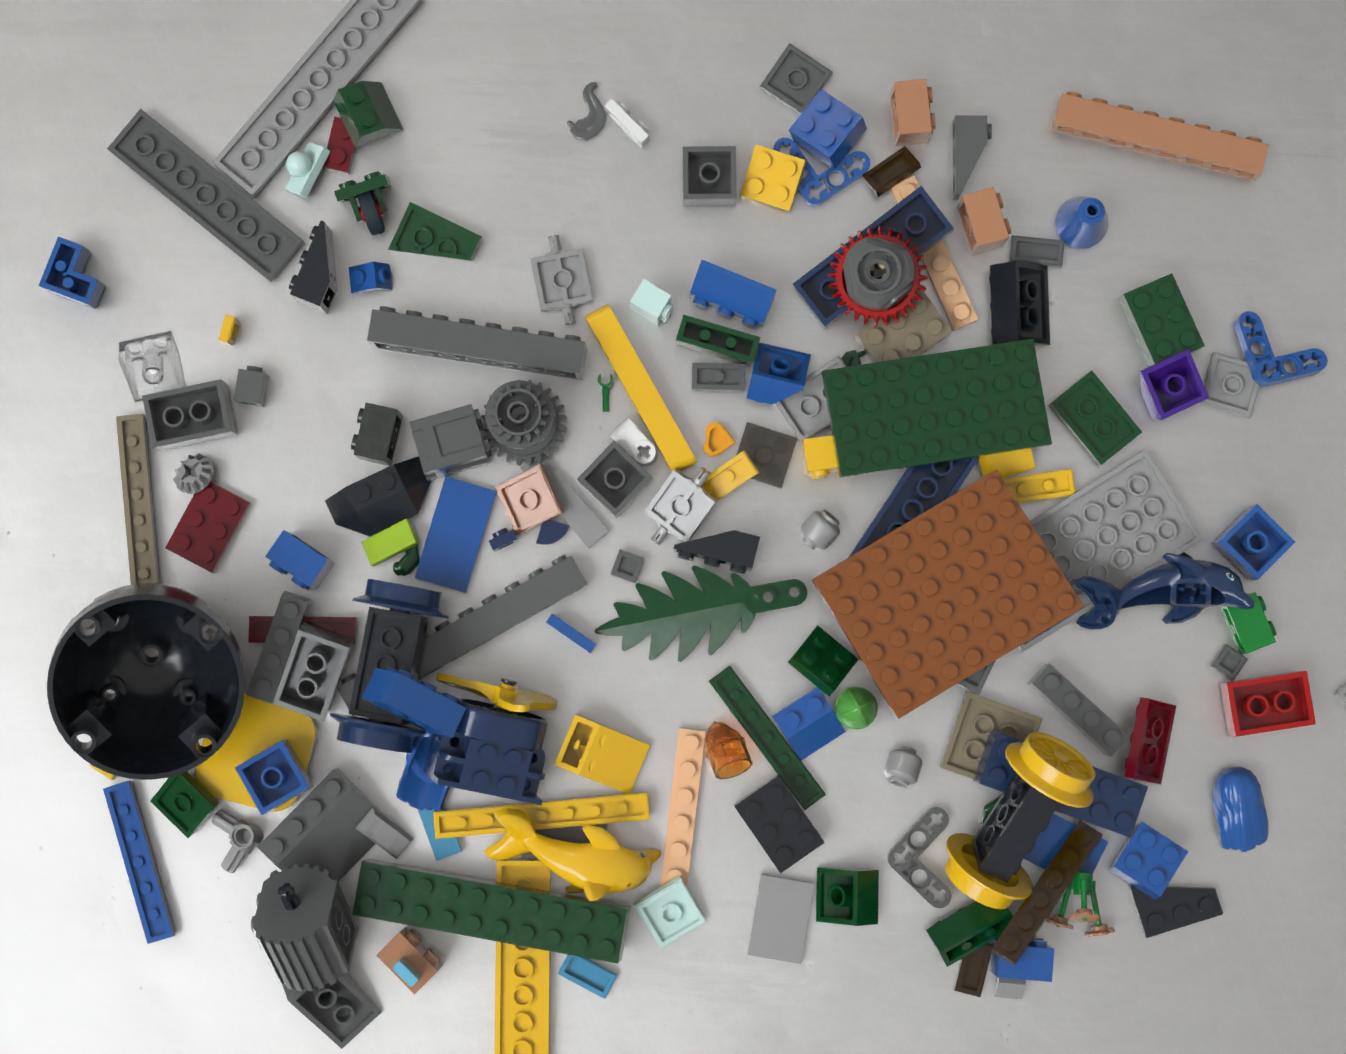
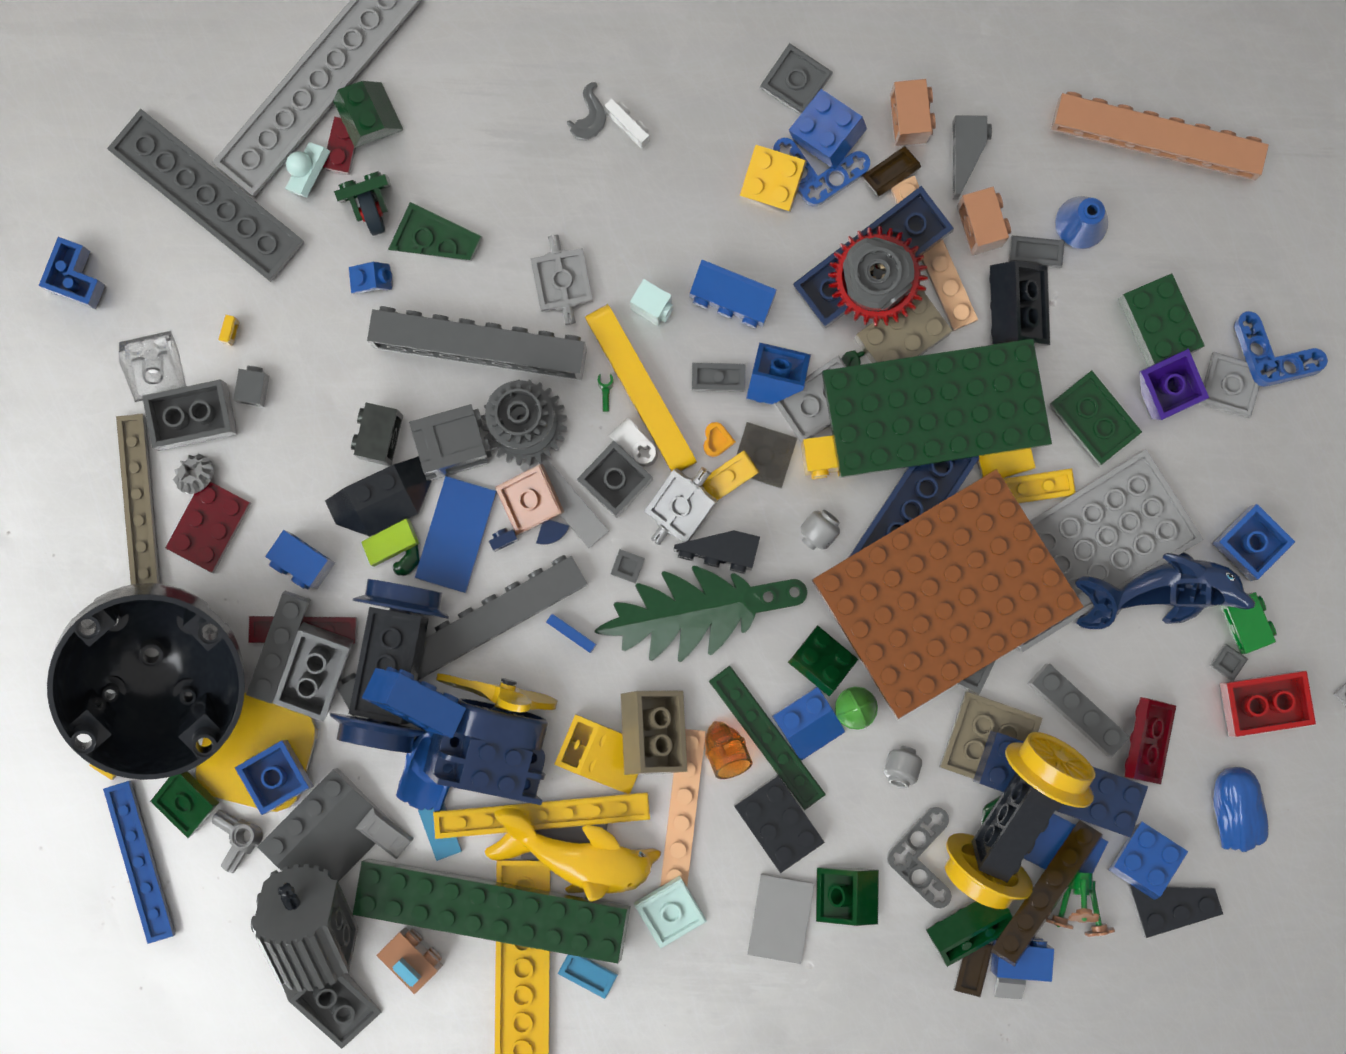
black slope [289,220,337,314] -> none
dark green brick [676,314,760,367] -> none
dark grey brick [683,146,737,206] -> none
none -> dark tan brick [621,691,687,775]

